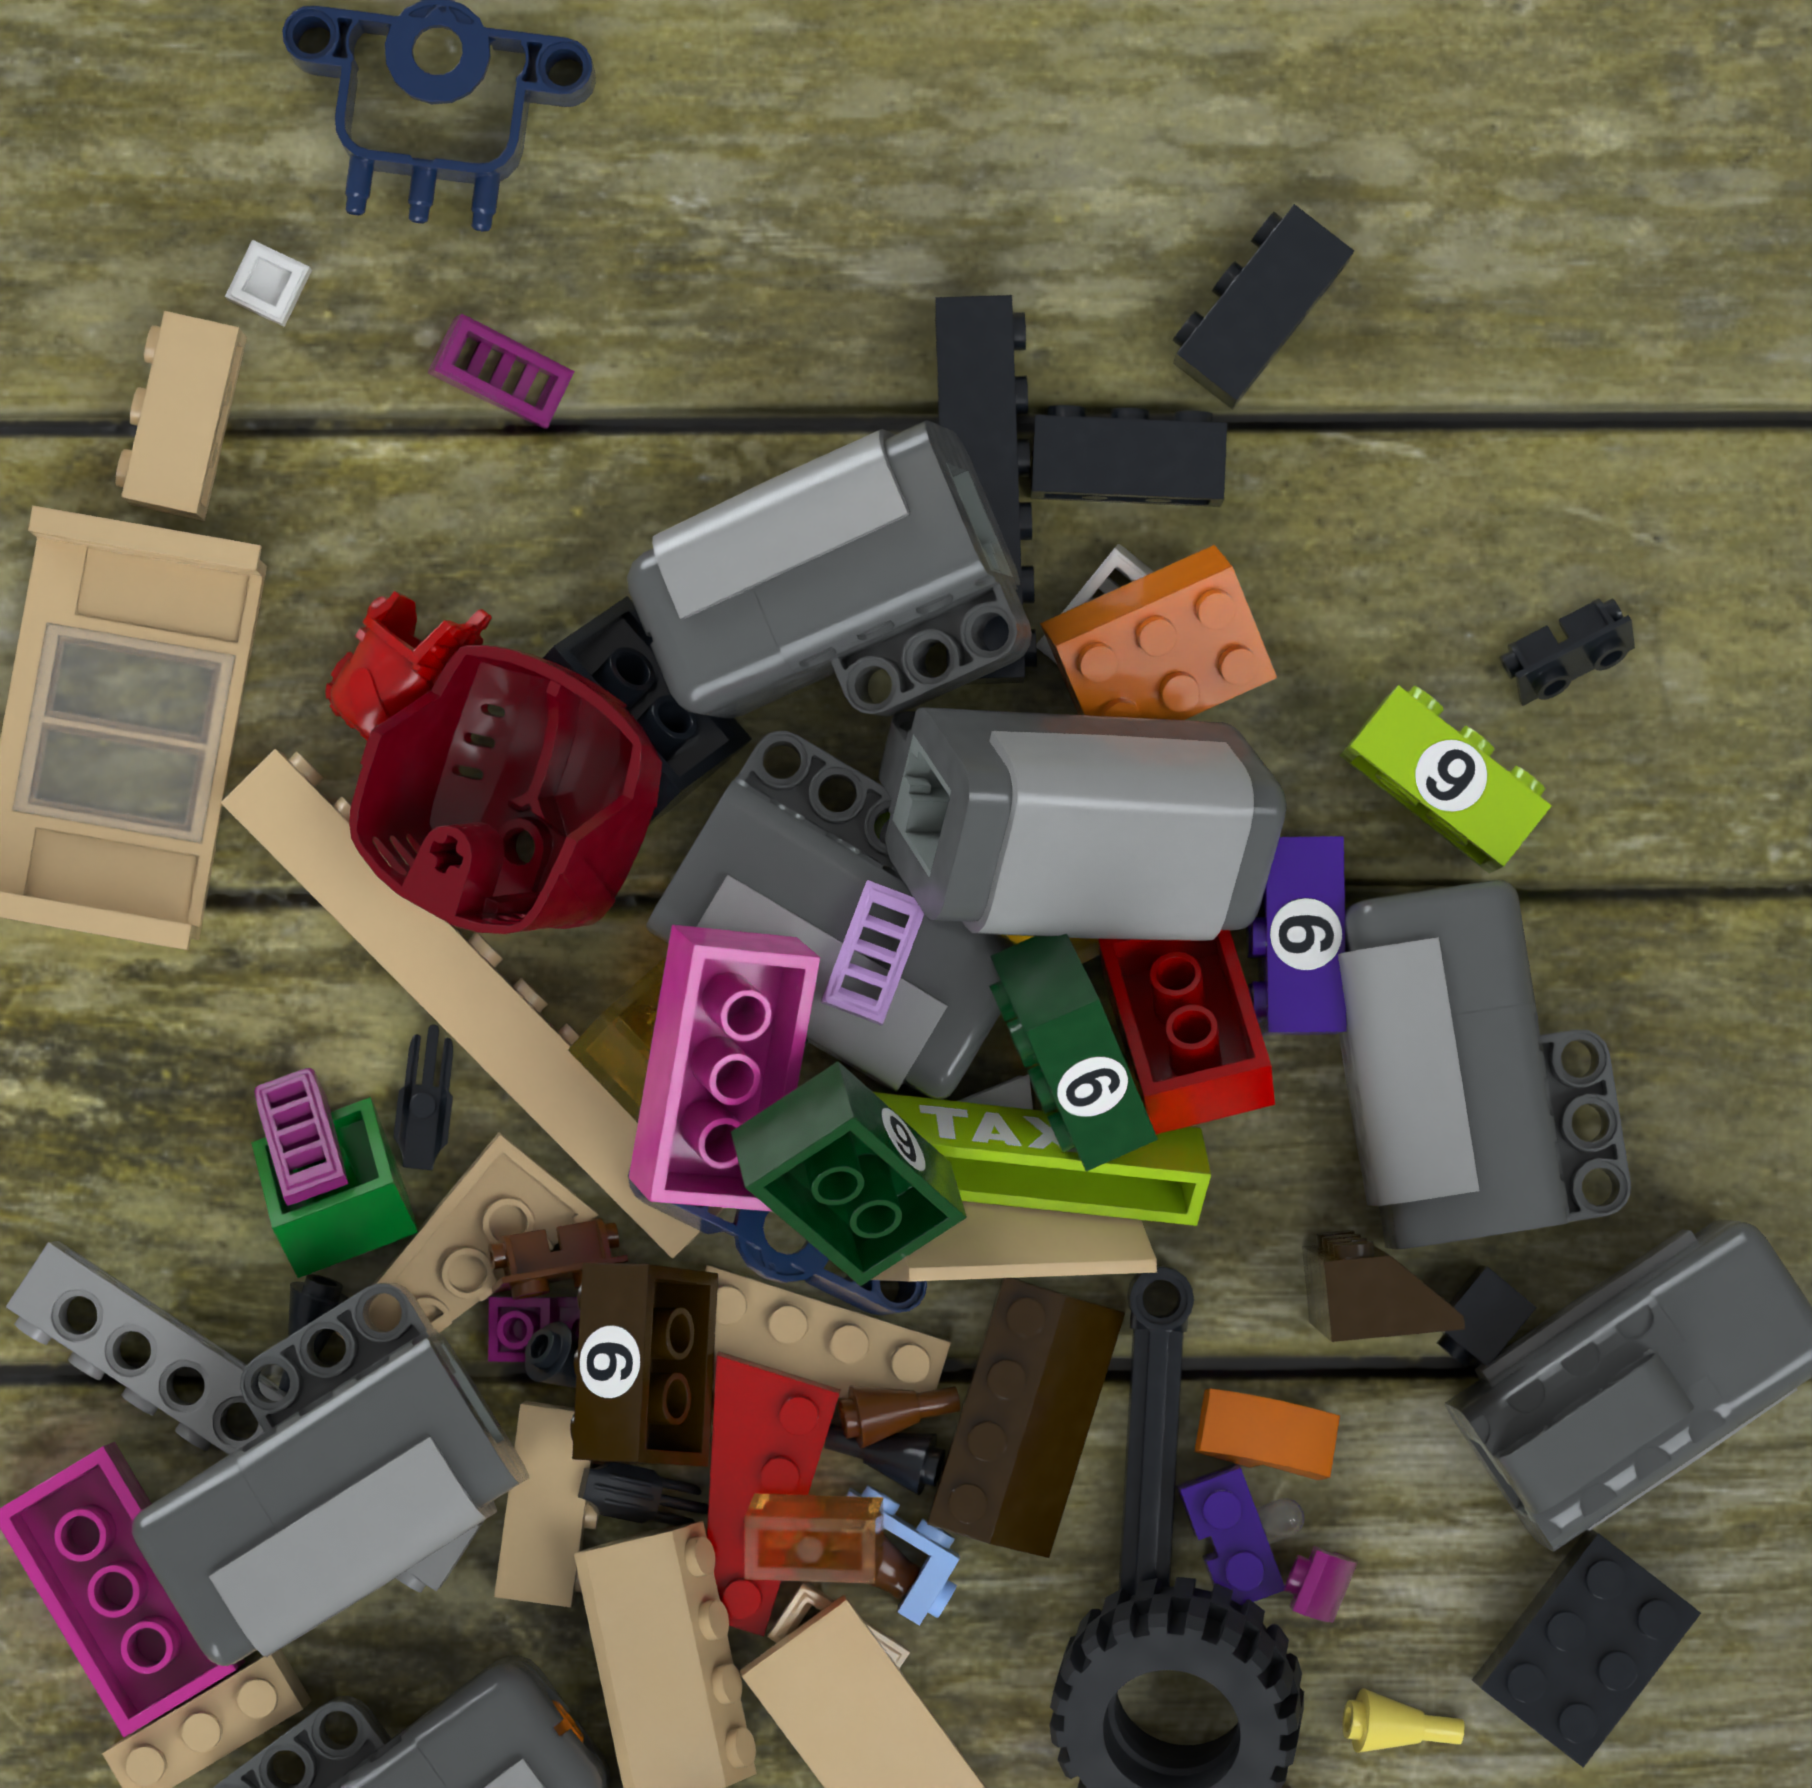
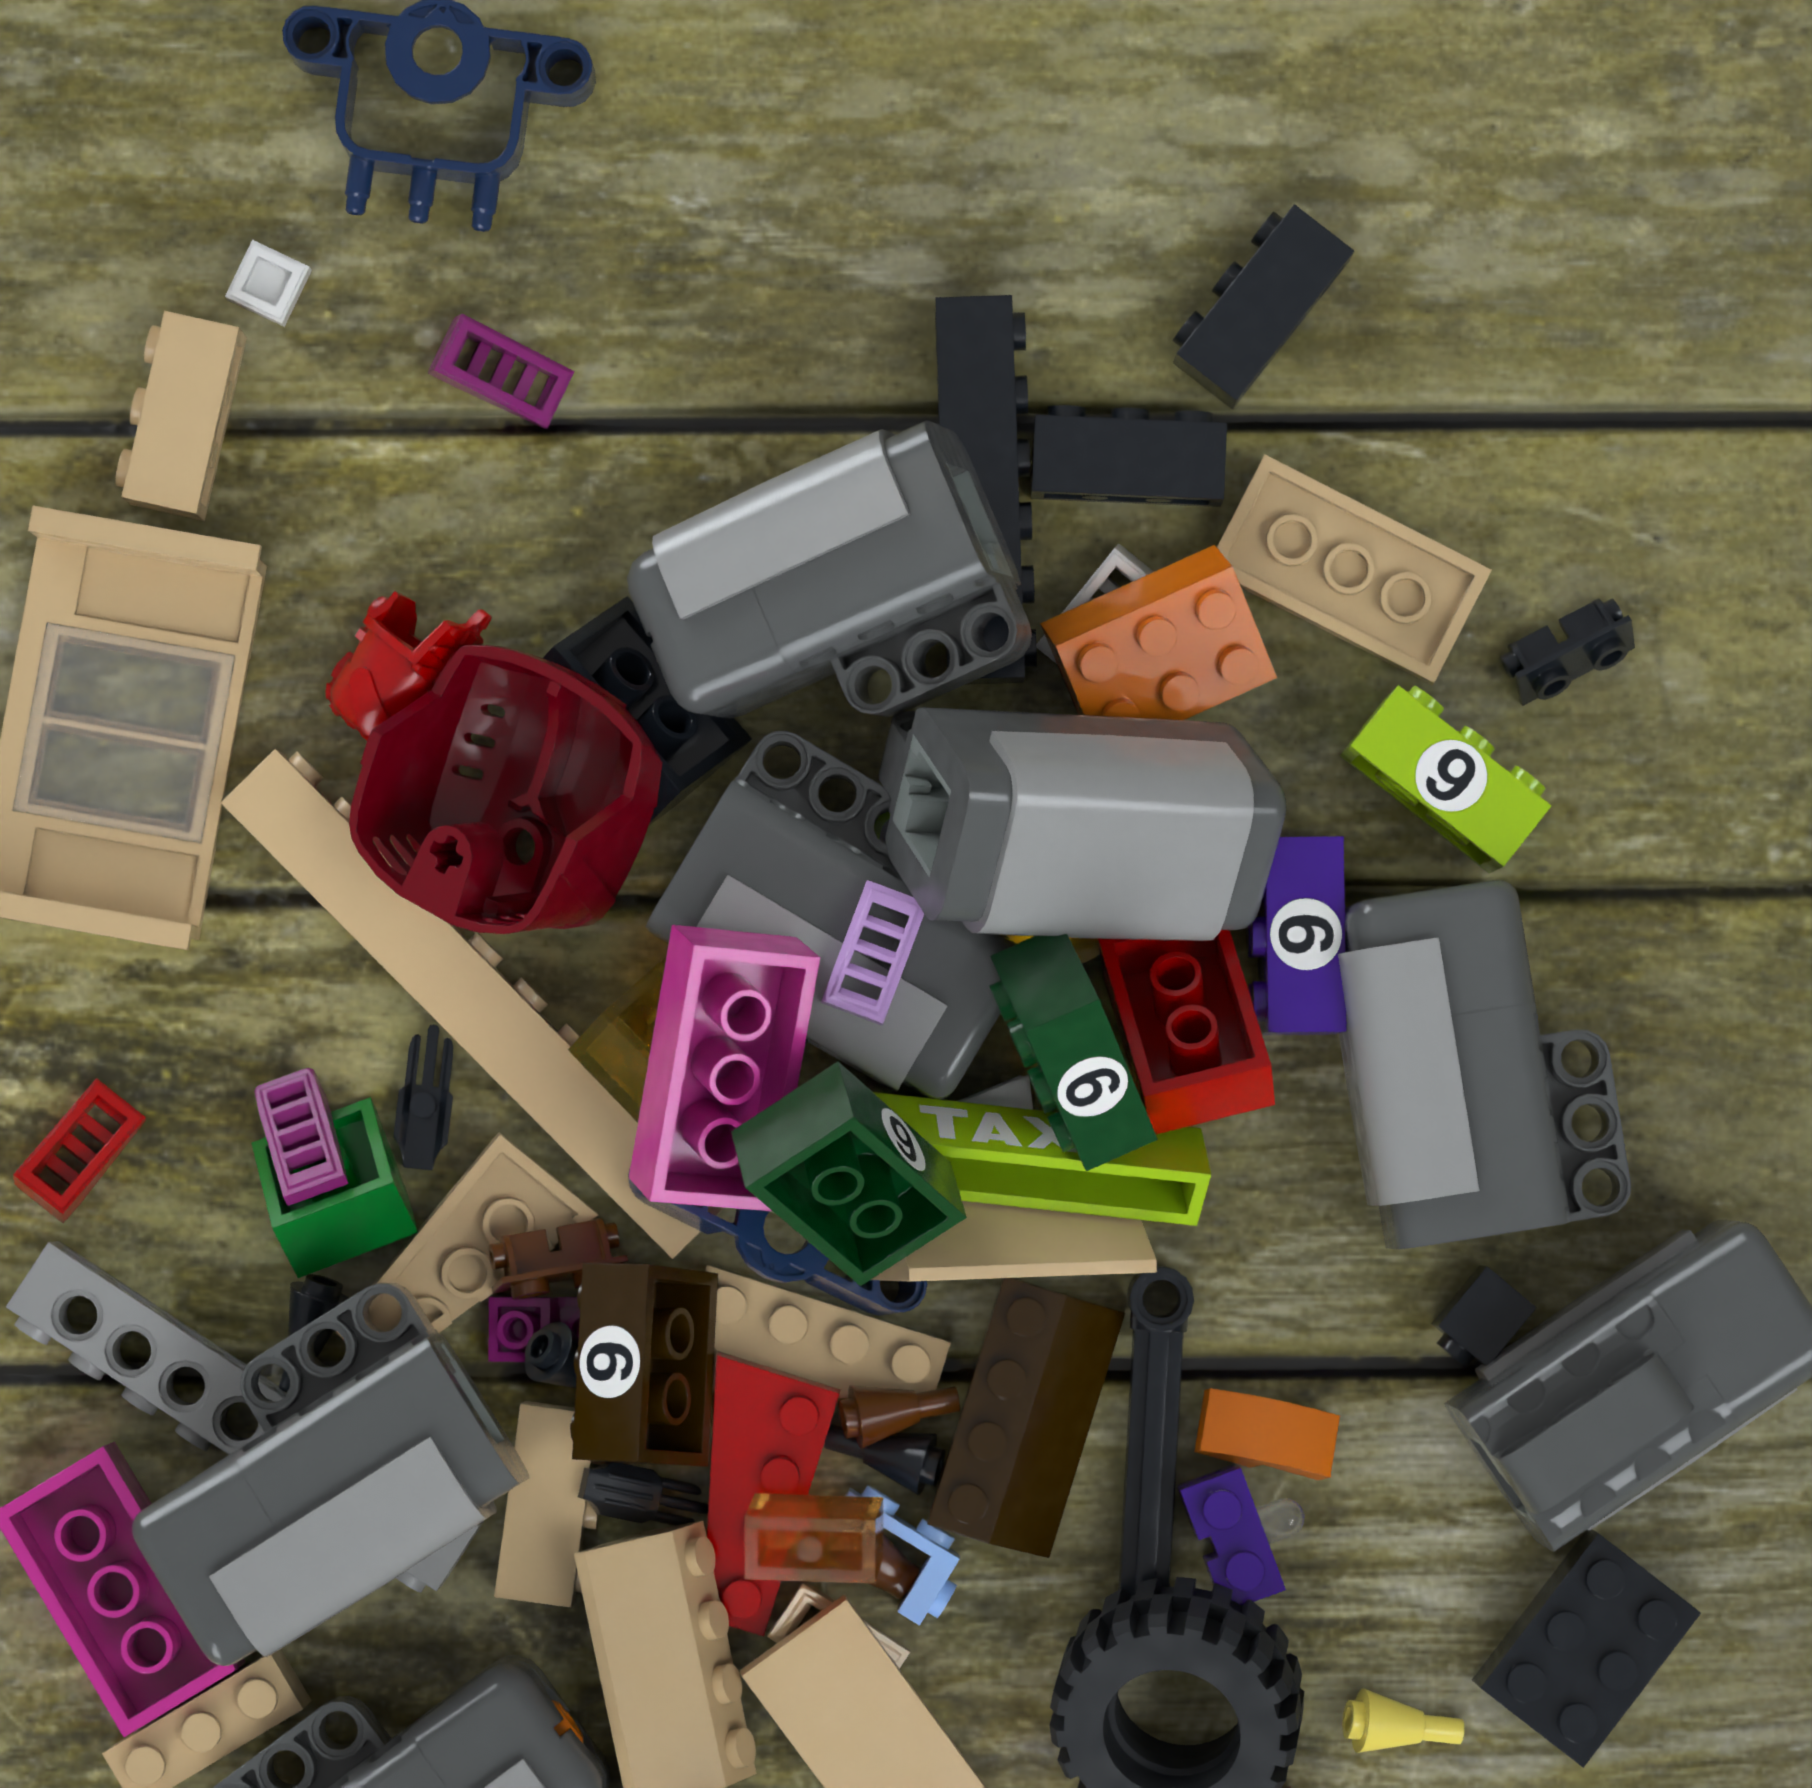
magenta slope [1284,1546,1358,1622] -> none
dark brown slope [1302,1230,1465,1342] -> none
none -> red slope [13,1078,146,1223]
none -> tan plate [1217,454,1492,685]

